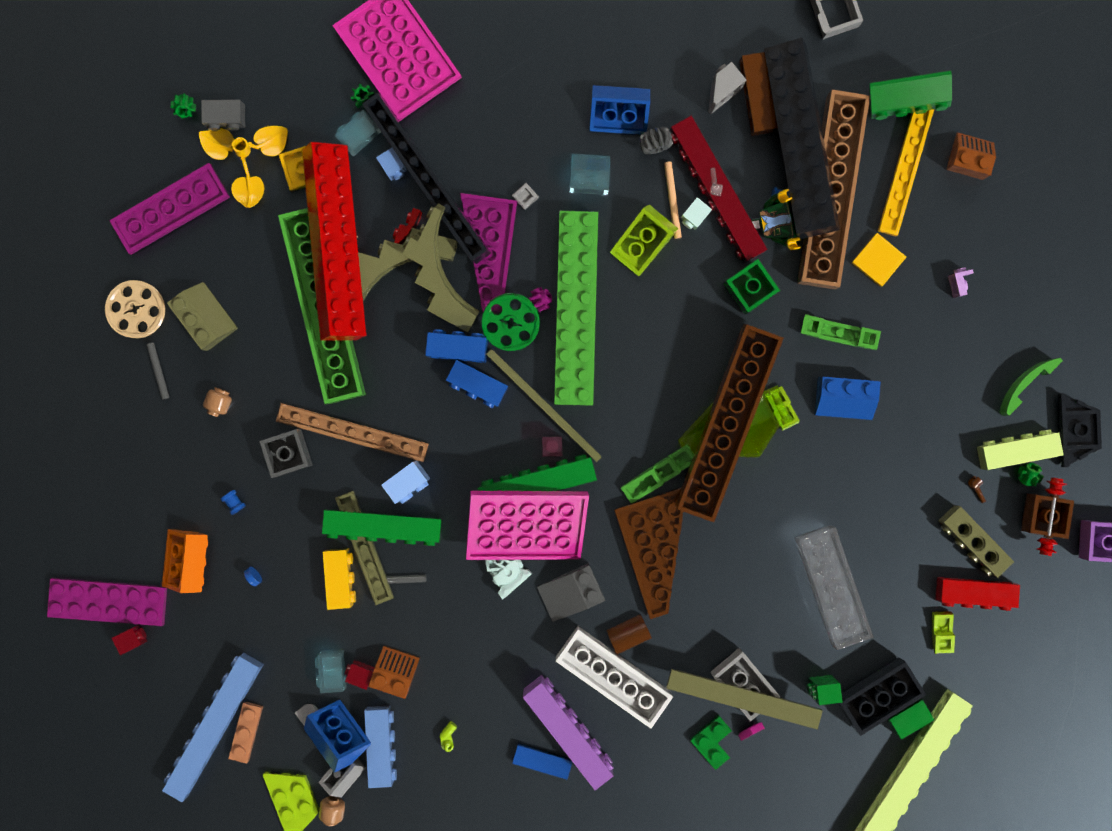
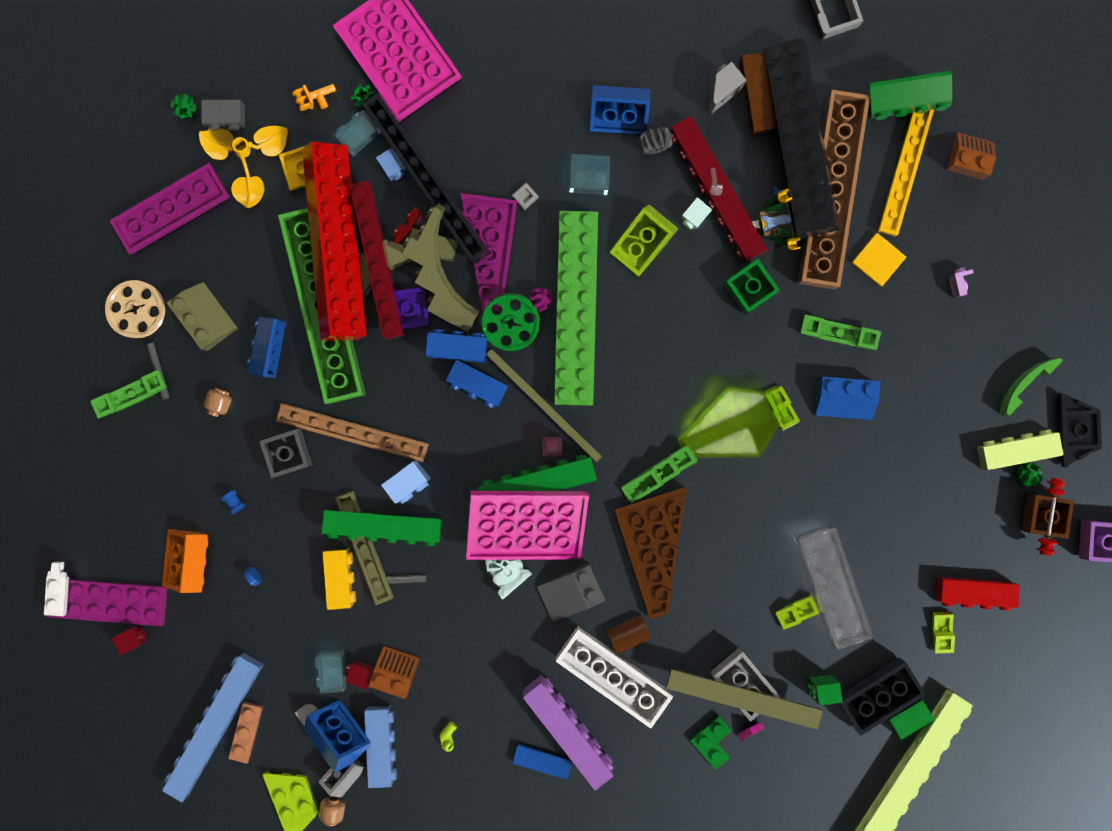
light nougat bar [664,162,682,239] -> none
reddish brown brick [675,324,784,522] -> none
olive brick [938,505,1014,578] -> none
reddish brown hand [968,476,986,503] -> none
none -> white hinge [44,561,69,616]
none -> bright green slope [90,370,167,418]
none -> blue slope [247,317,286,378]
none -> light orange arm [292,84,336,111]
none -> dark red brick [350,181,405,340]
none -> dark purple plate [396,287,430,329]
none -> lime slope [775,595,820,630]

